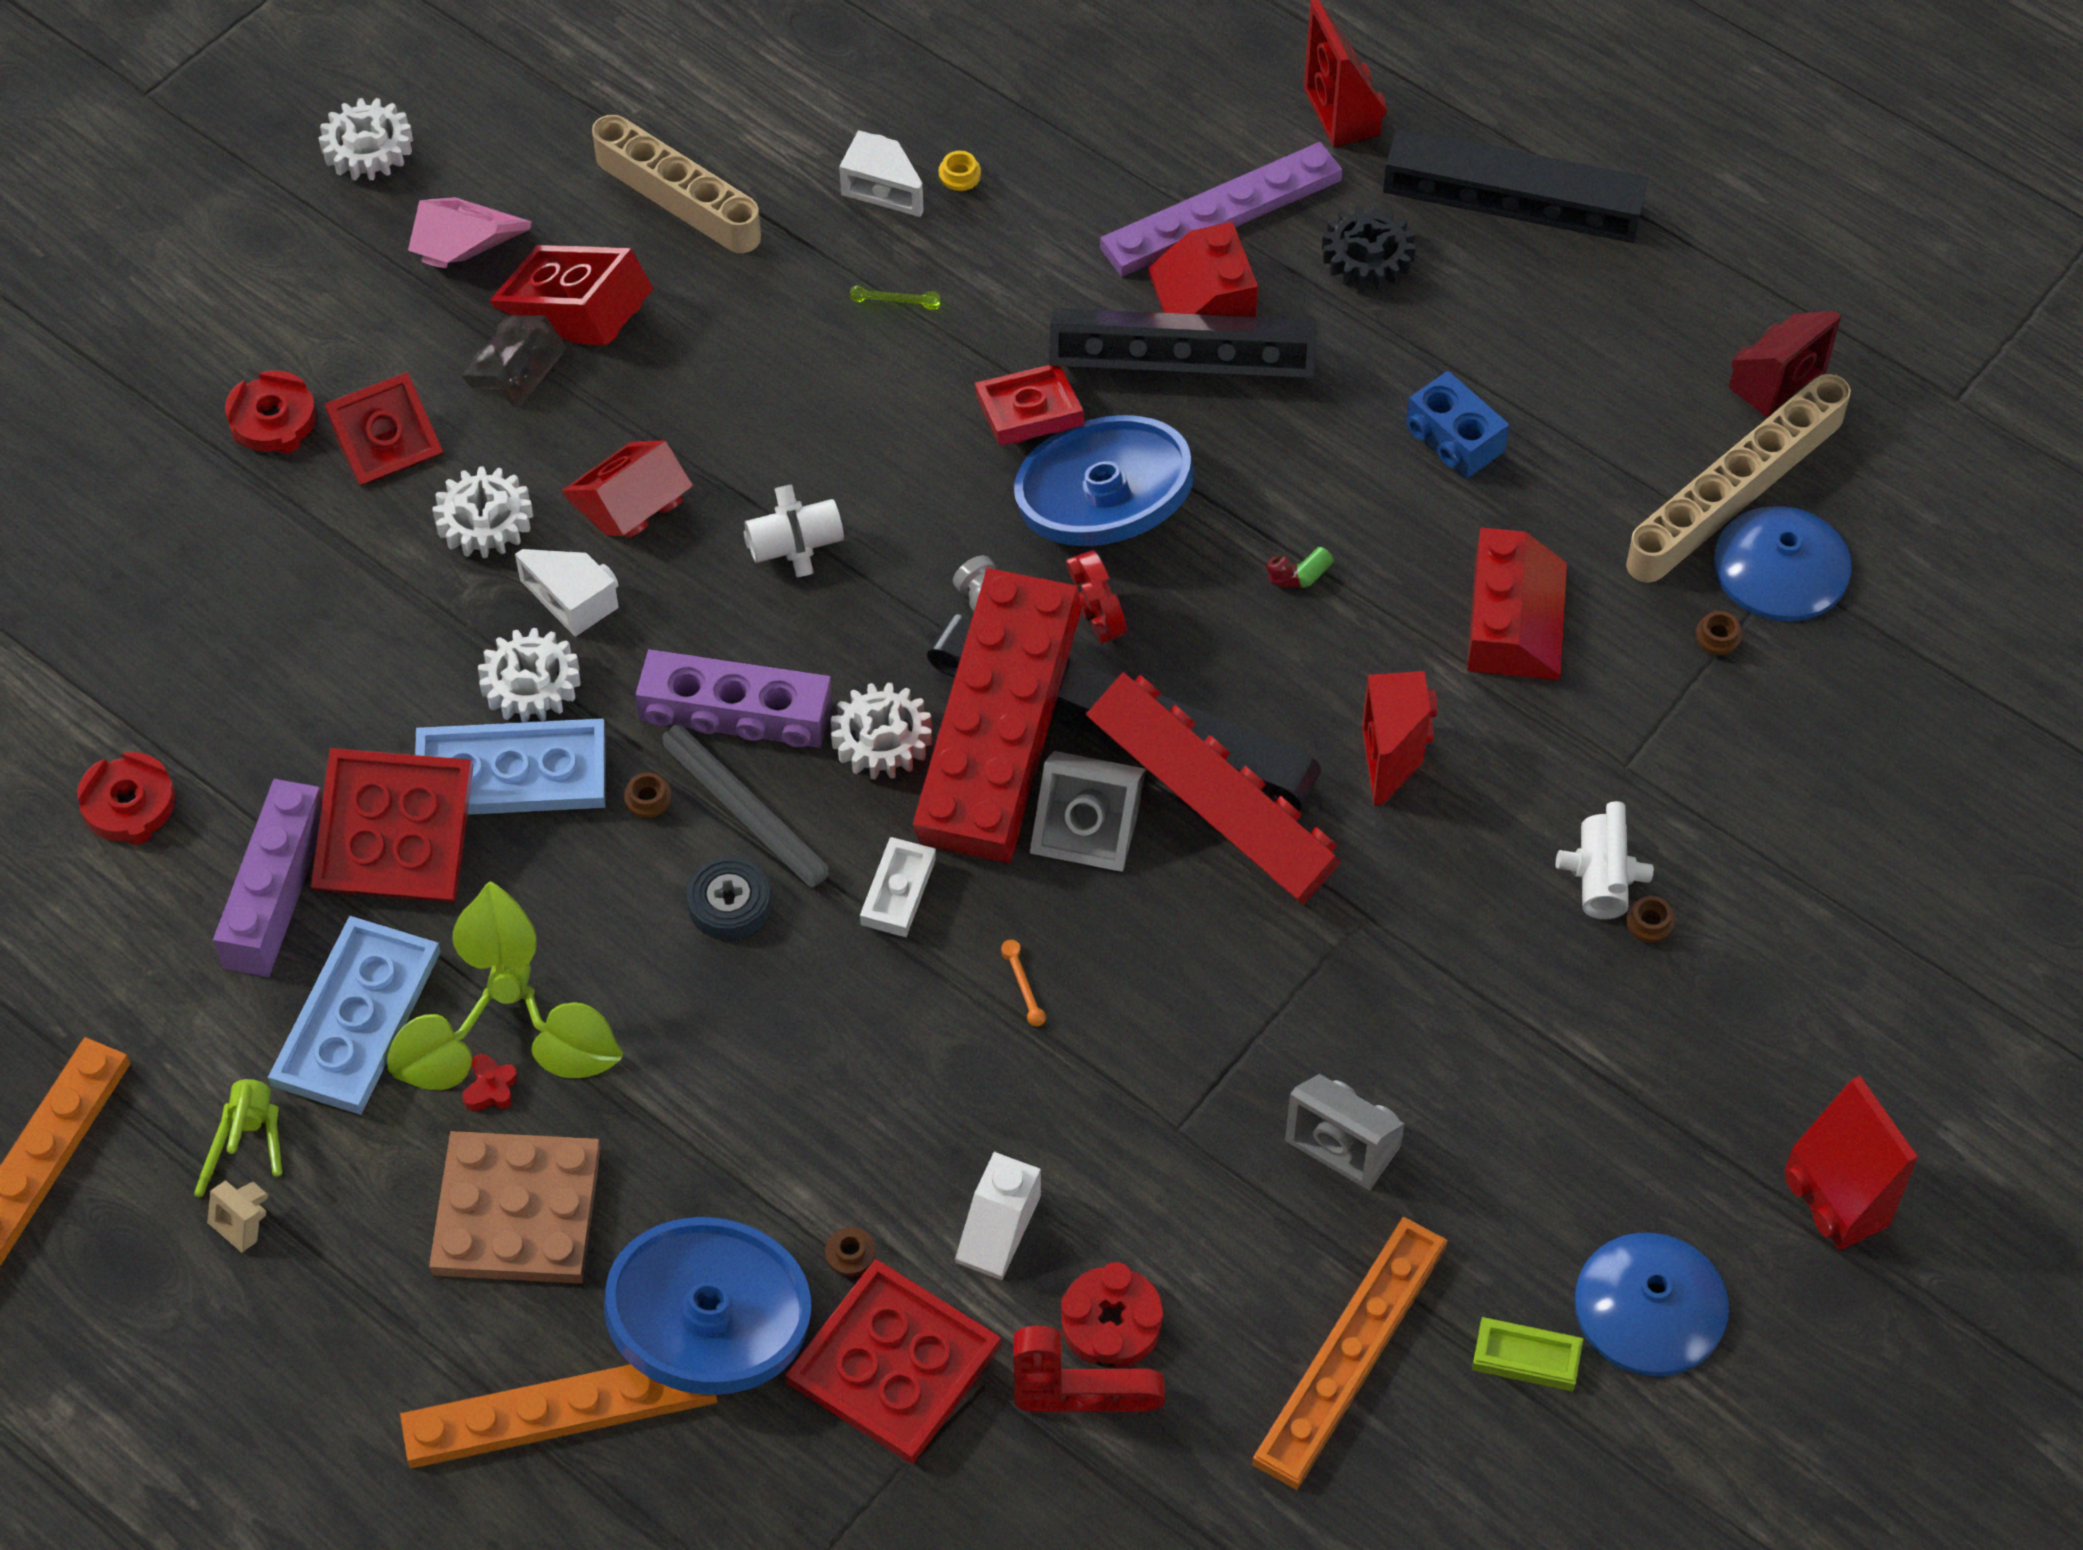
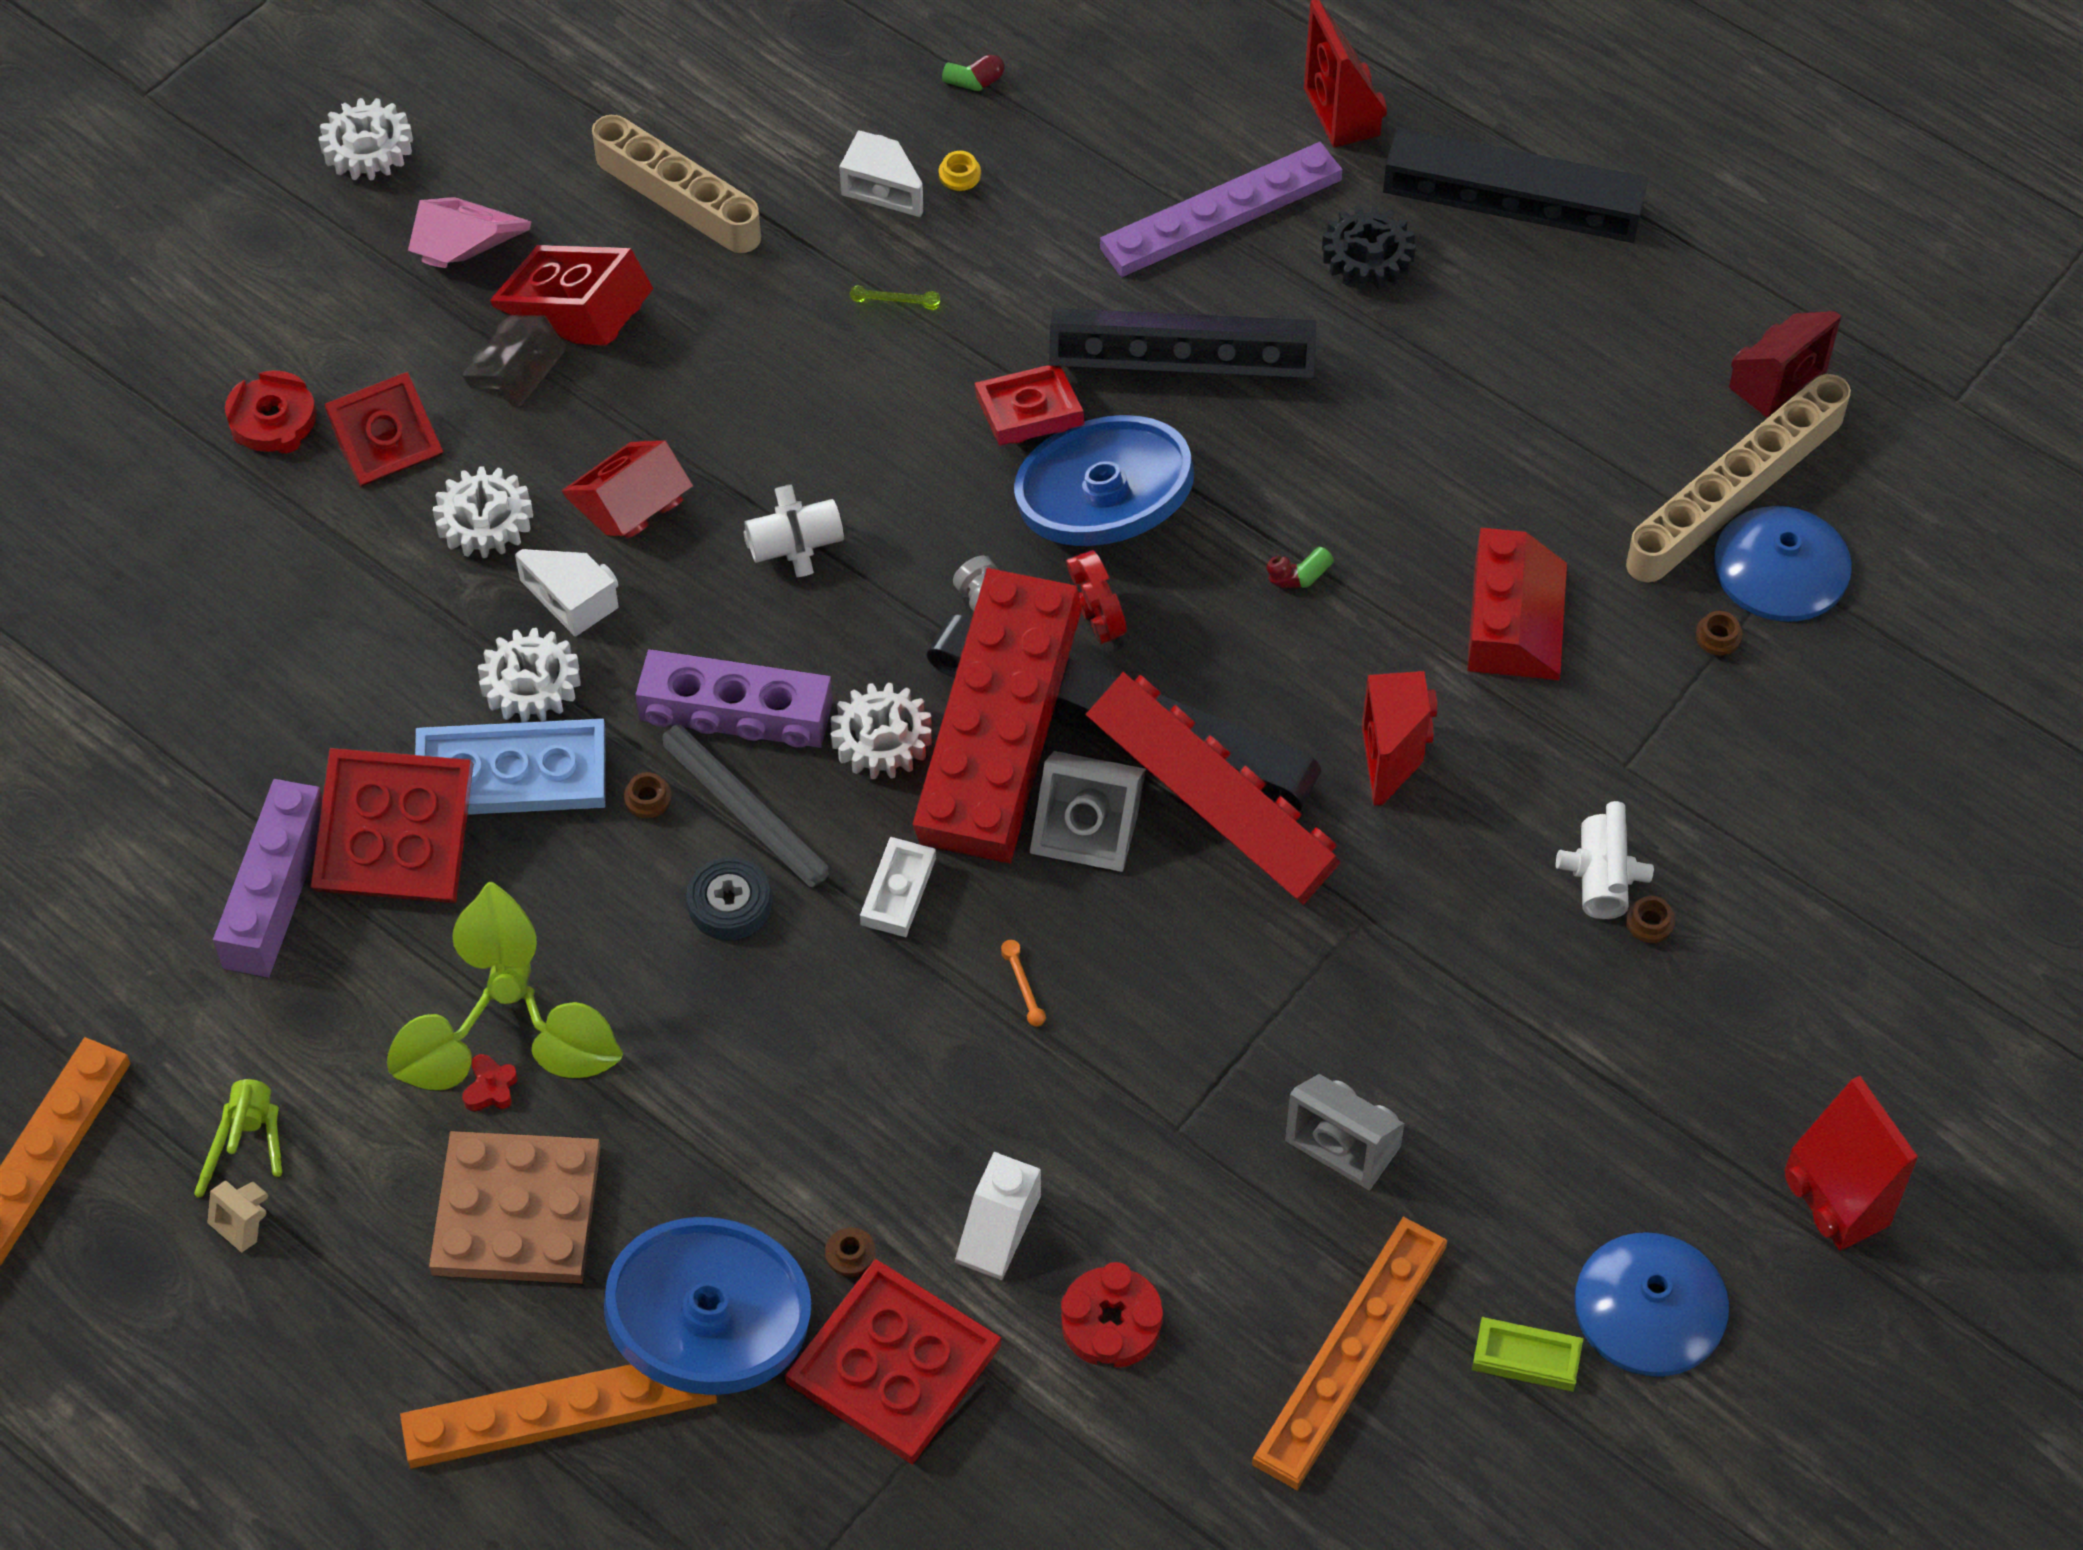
red plate [77,752,176,845] -> none
light blue plate [268,916,441,1115] -> none
red beam [1014,1326,1165,1412] -> none
red slope [1148,221,1258,317] -> none
blue brick [1406,371,1510,479] -> none
none -> arm [942,55,1005,91]

